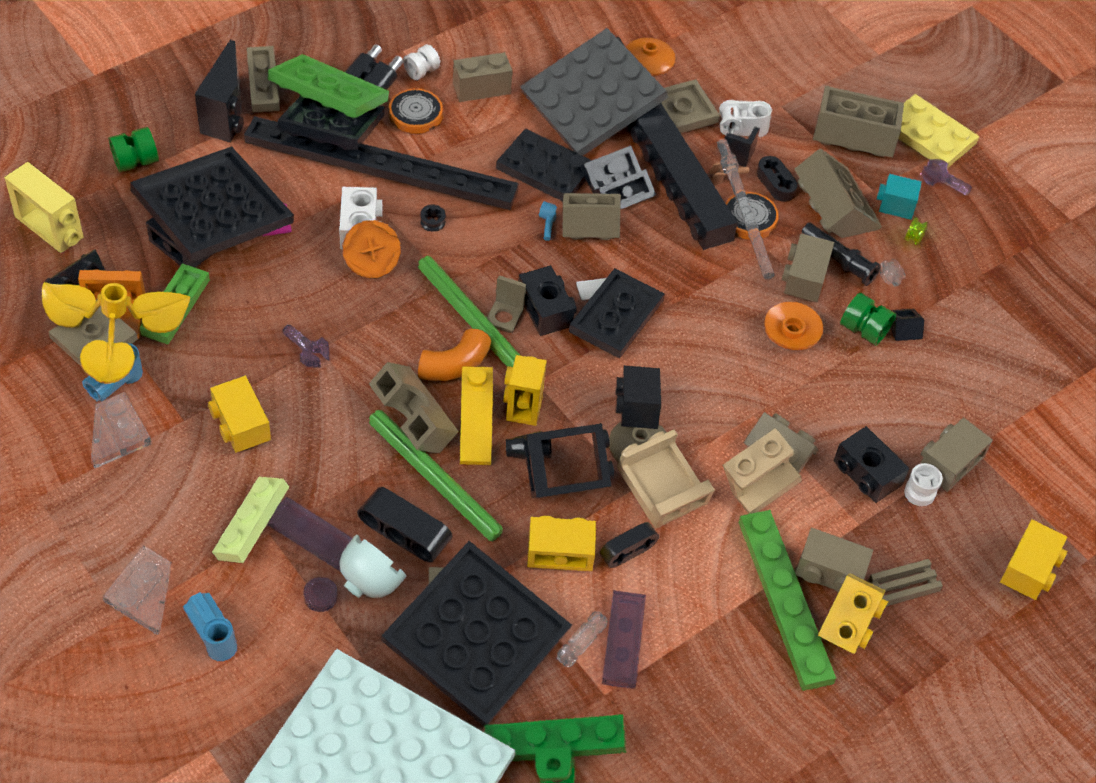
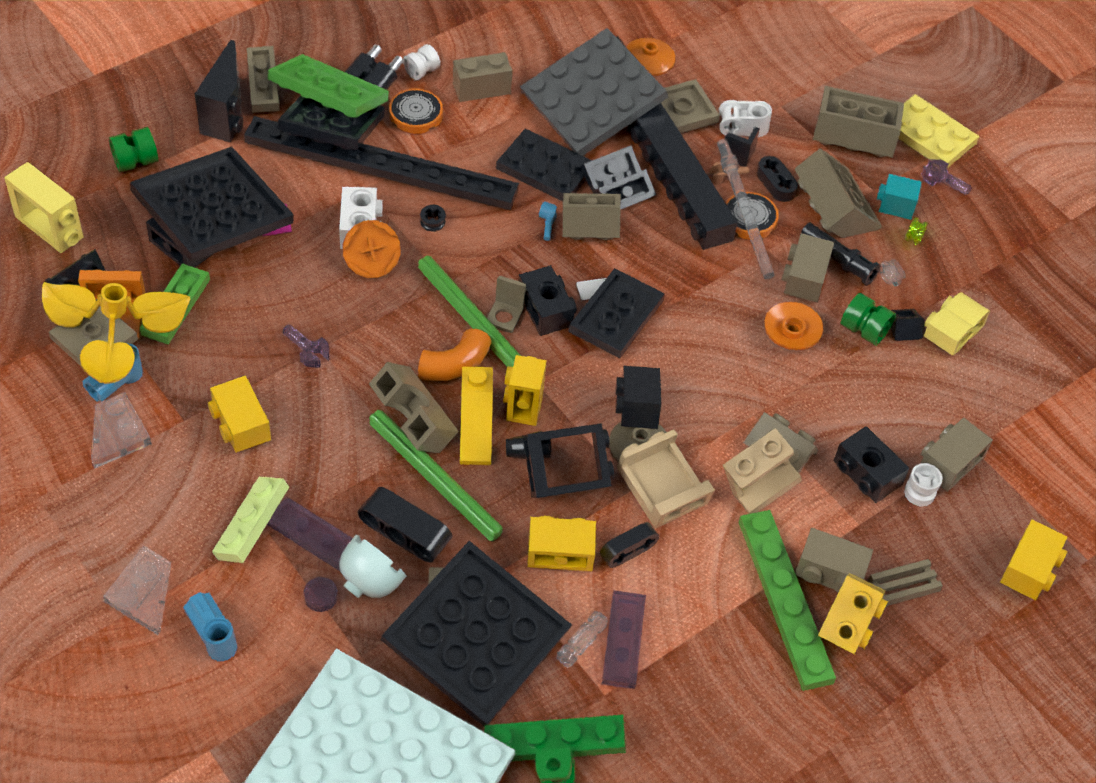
none -> light yellow brick [924,292,990,356]

